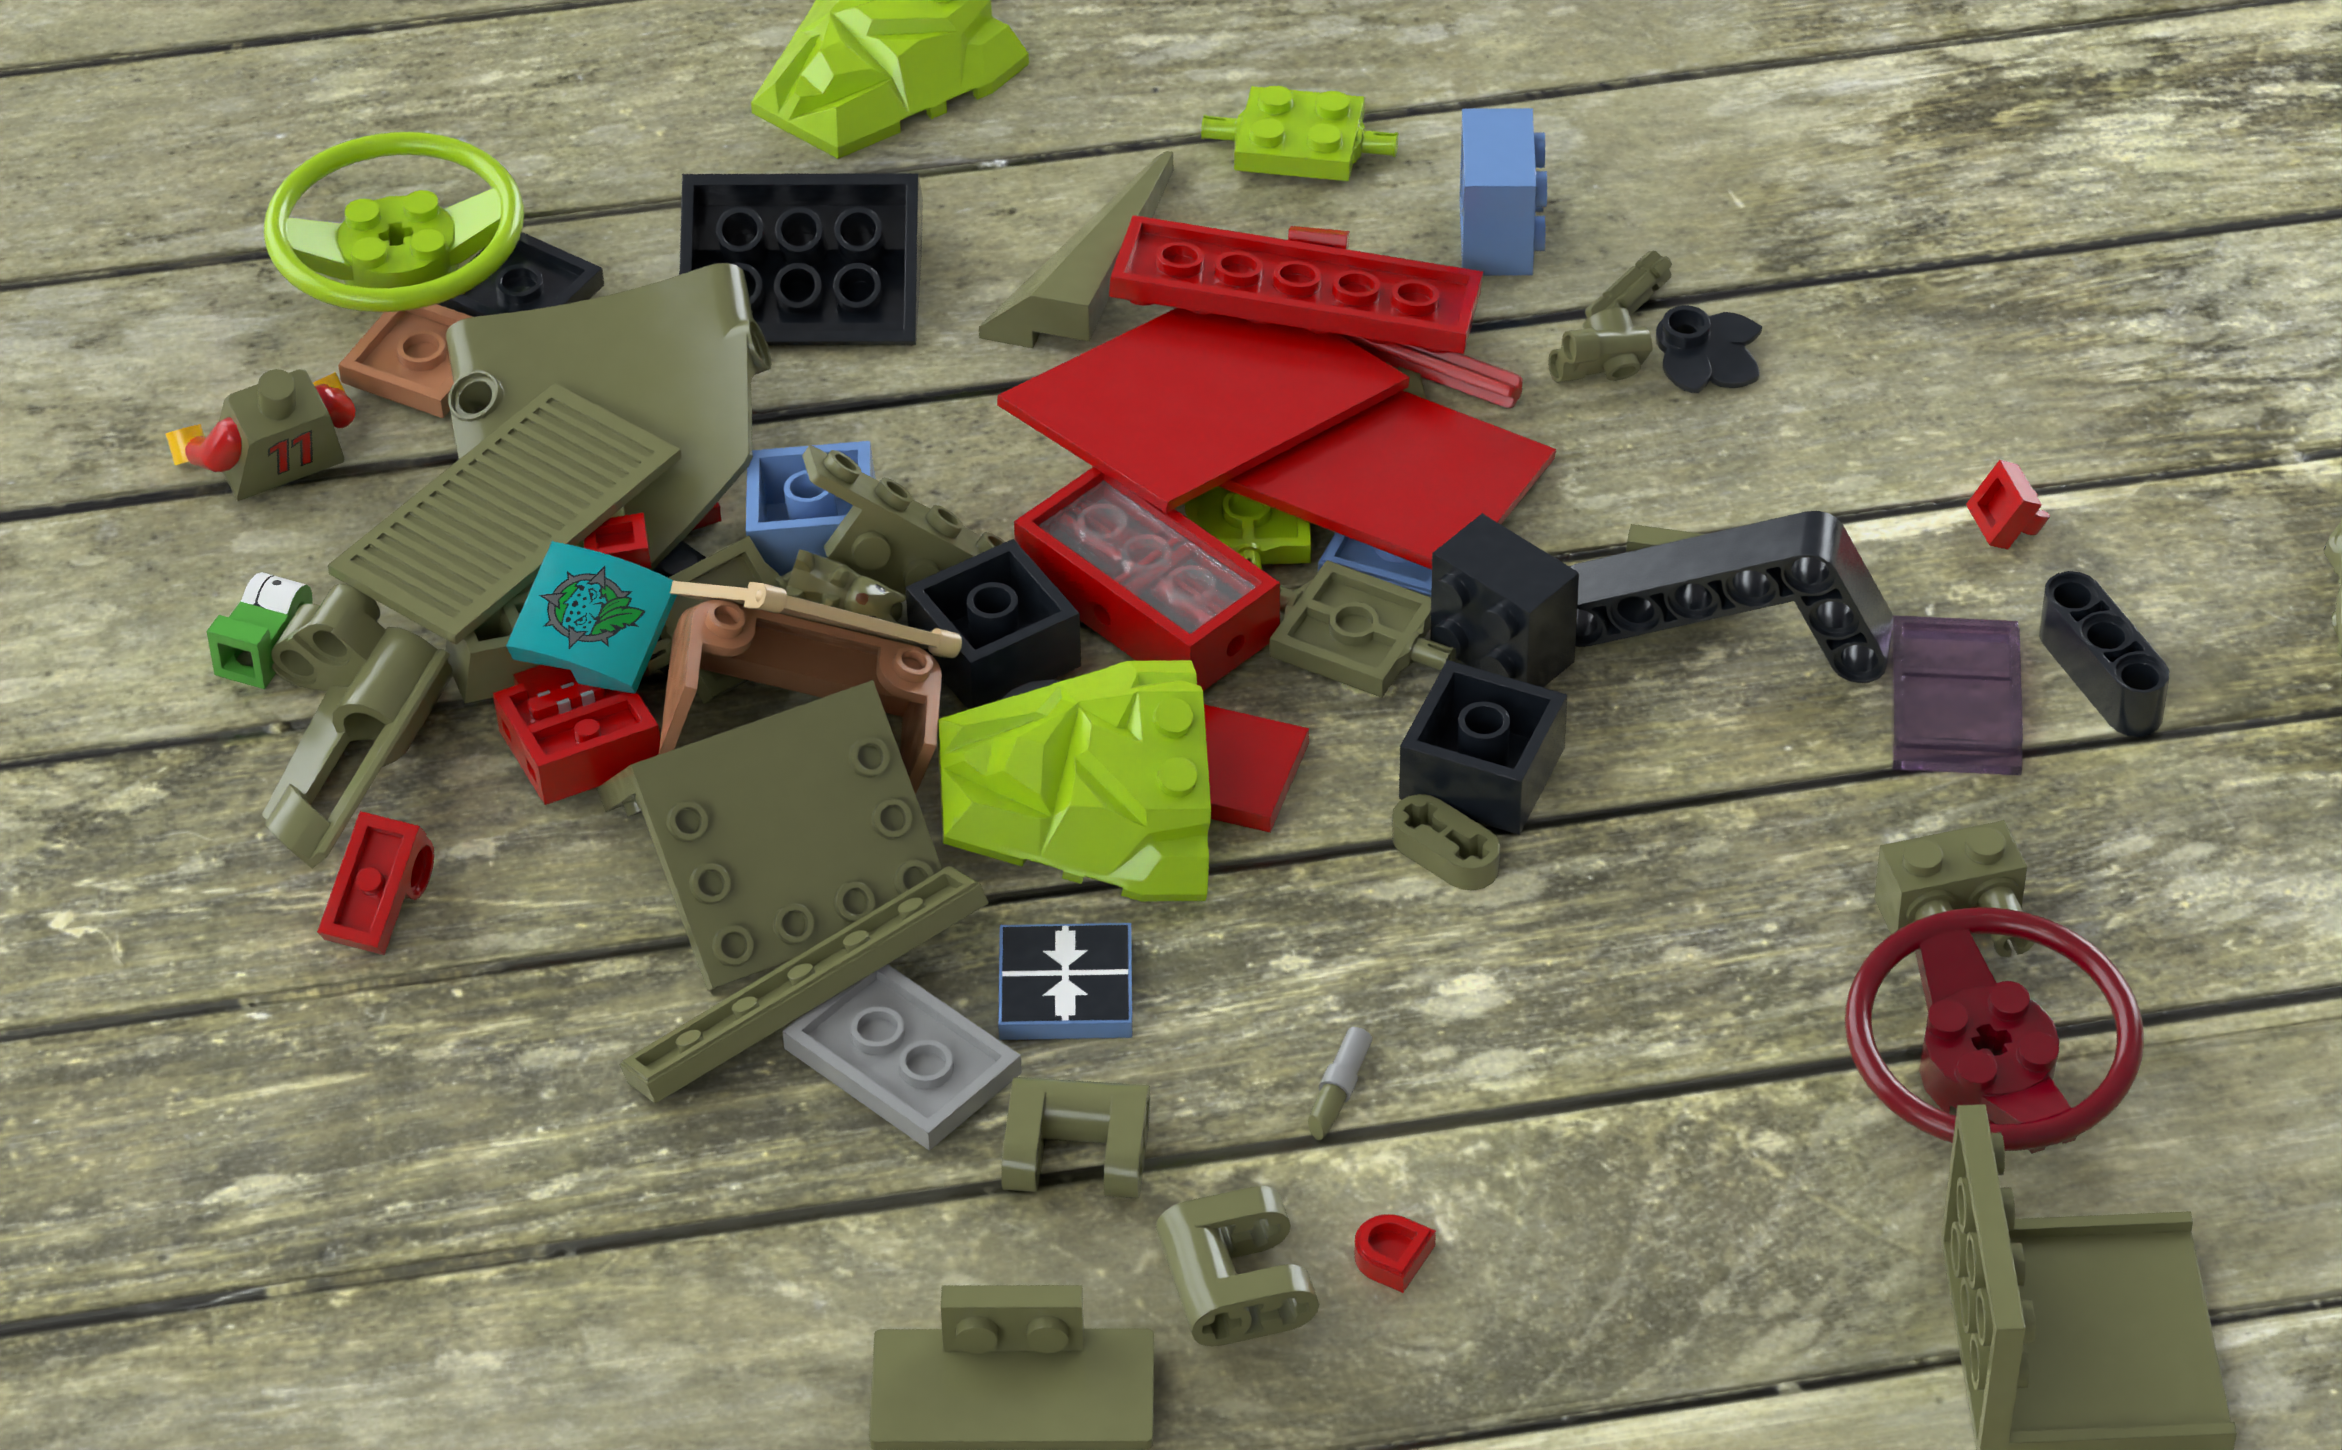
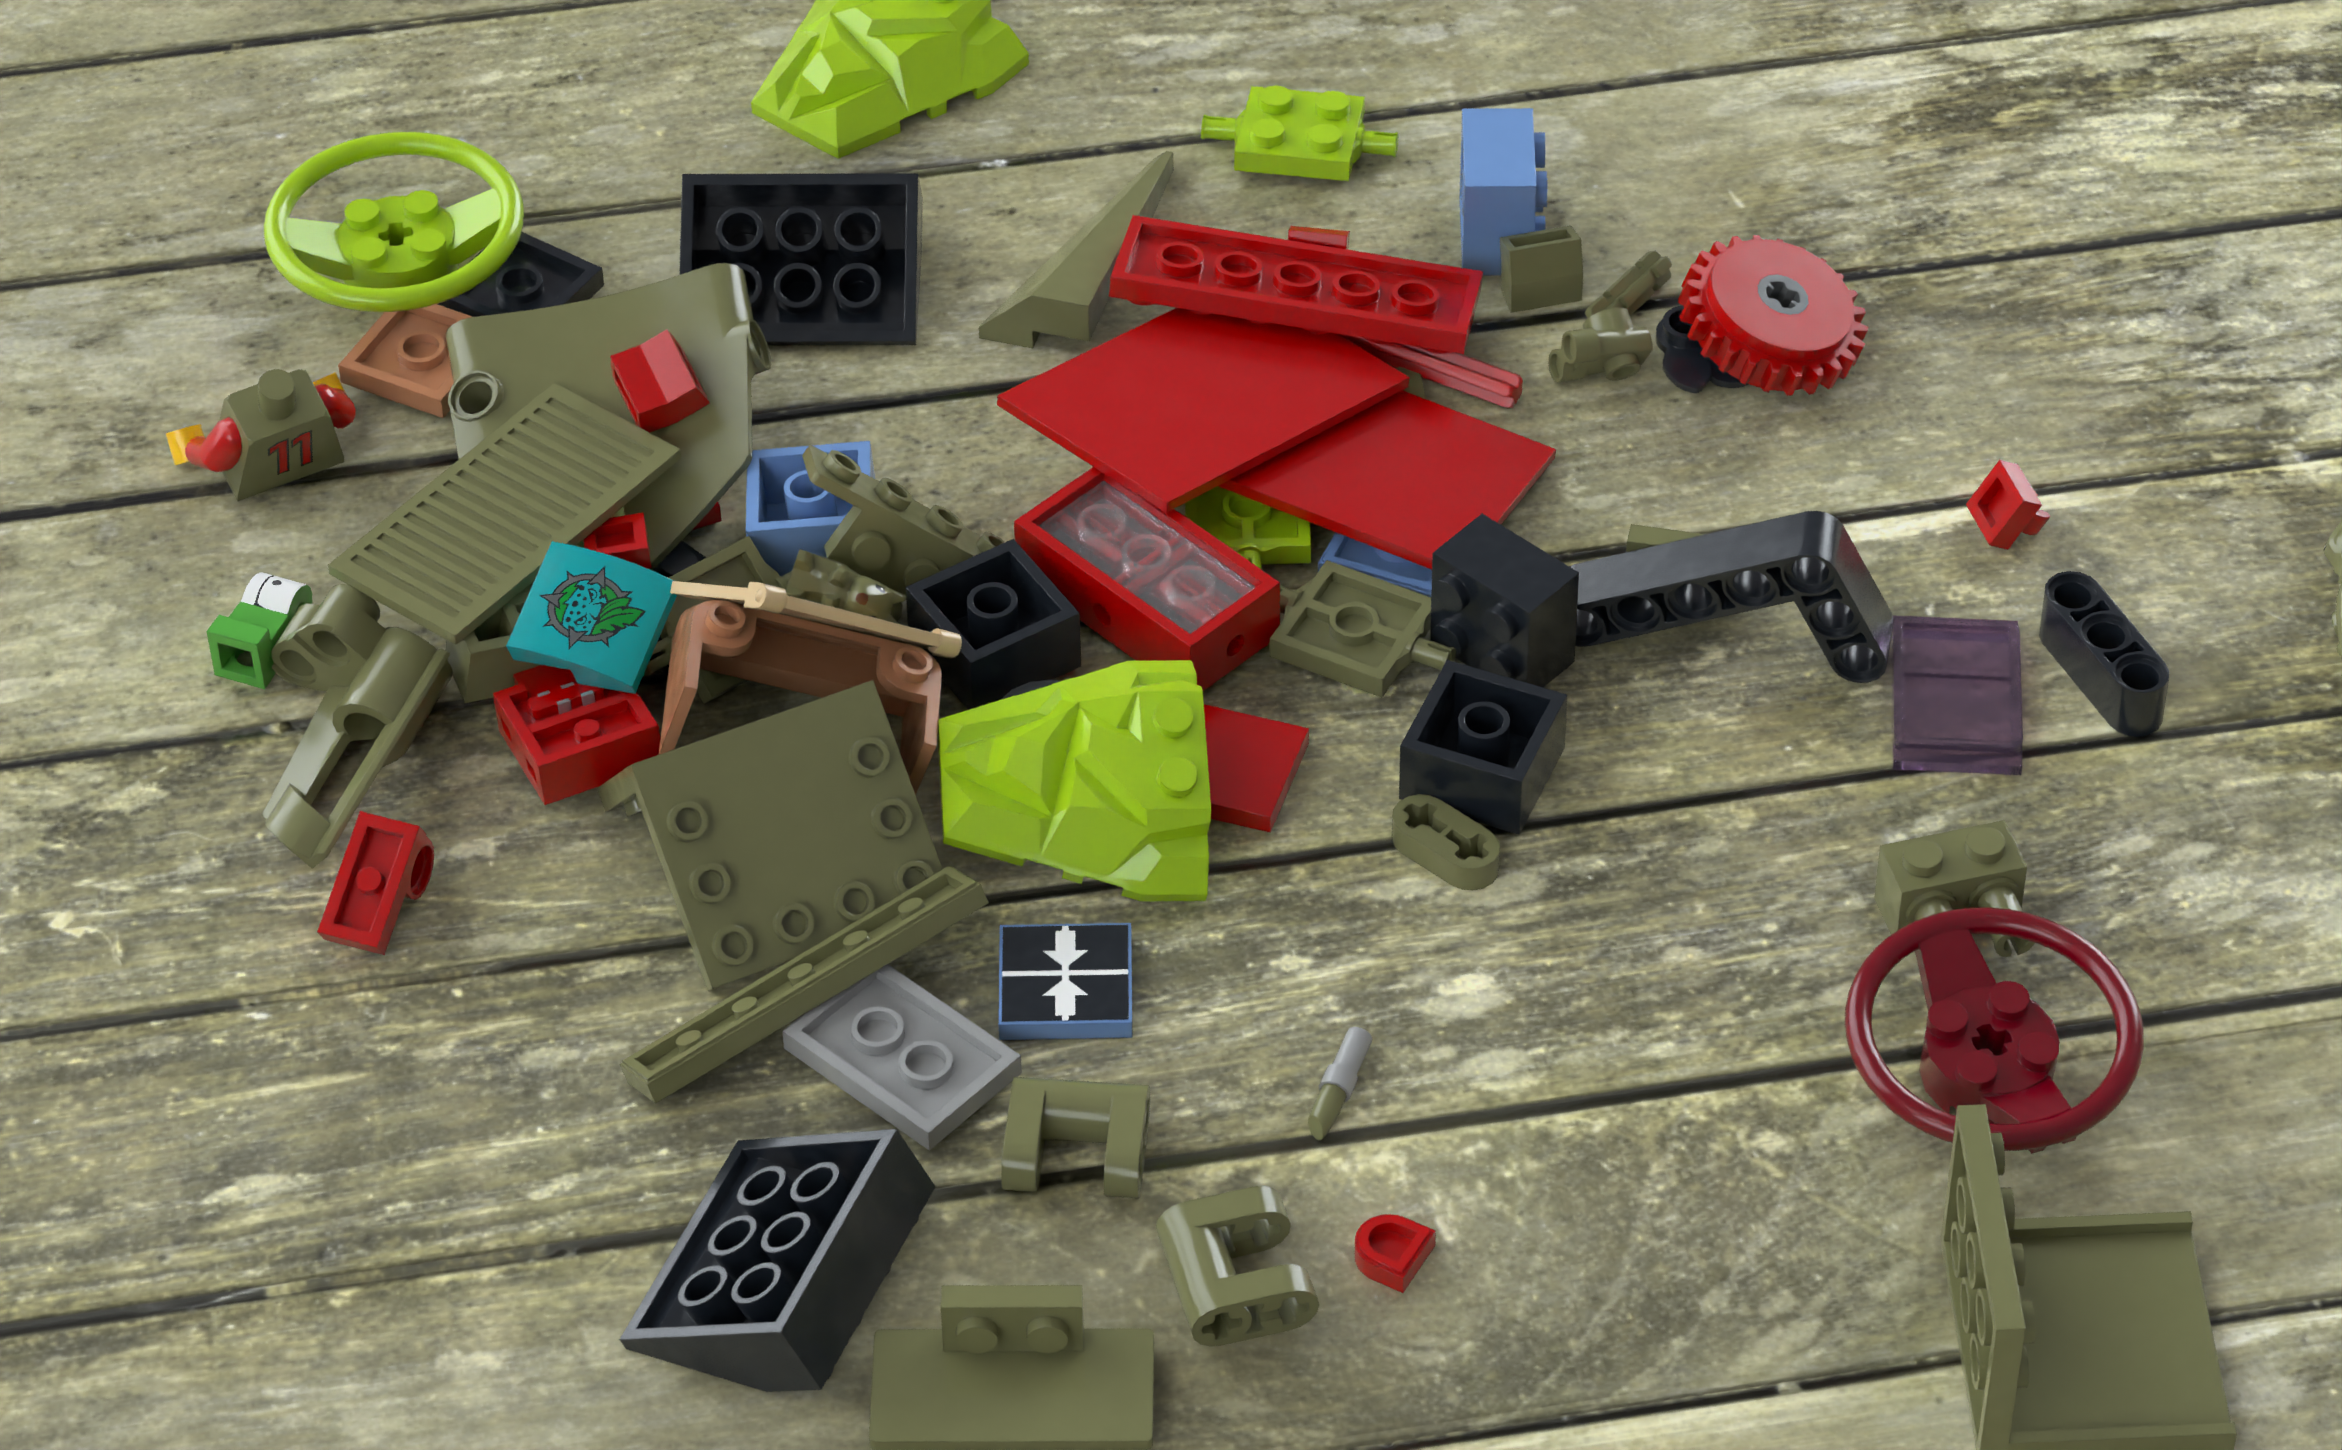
none -> red piece [610,329,710,433]
none -> black slope [619,1129,936,1392]
none -> olive piece [1500,225,1583,313]
none -> gear [1678,235,1868,396]

